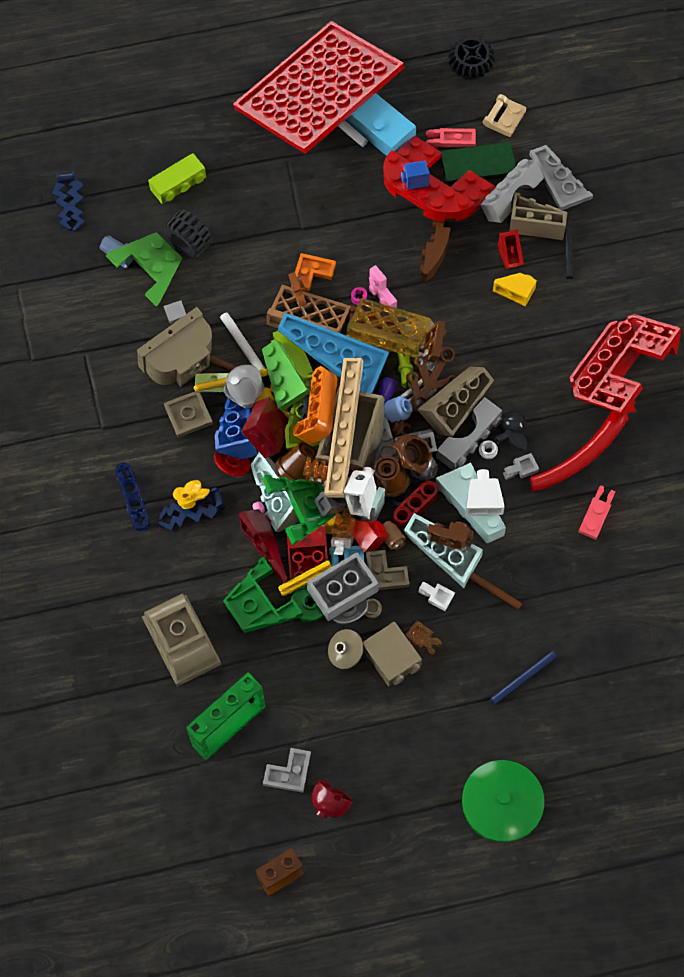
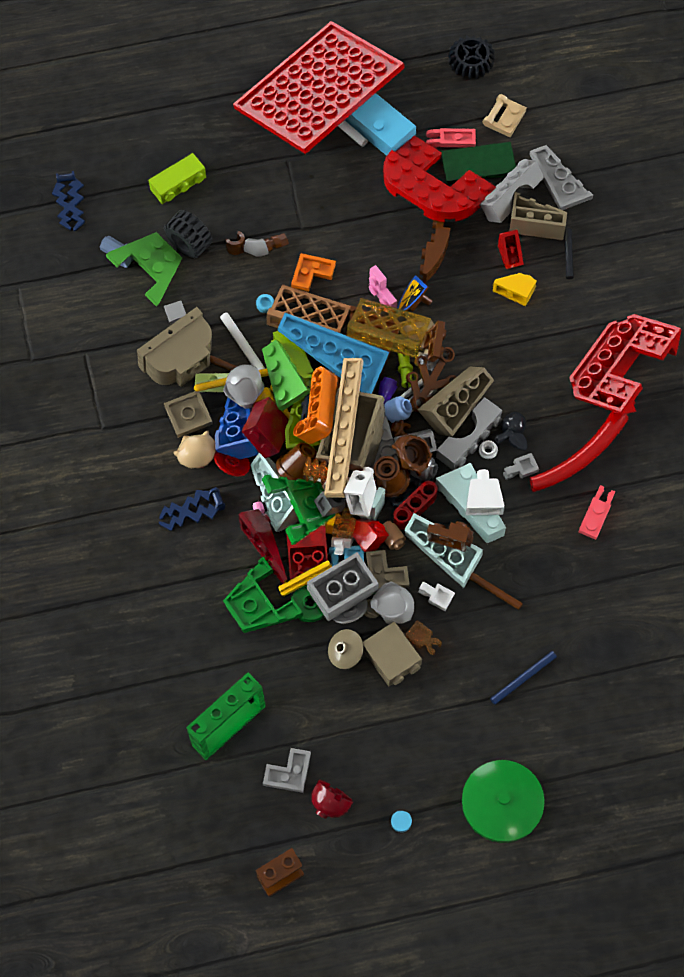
clear blue beam [115,462,150,532] -> none
dark tan container [142,593,221,686] -> none
yellow plate [173,480,210,509] -> none
dark orange plate [288,272,307,307] -> none
dark pink bush [351,287,367,306] -> none
blue brick [401,160,430,190] -> none
none -> tan helmet [174,431,216,469]
none -> reddish brown piece [225,231,289,257]
none -> medium azure tile [256,294,274,313]
none -> light grey helmet [370,581,414,625]
none -> medium azure tile [391,811,412,833]
none -> shield [396,275,432,316]

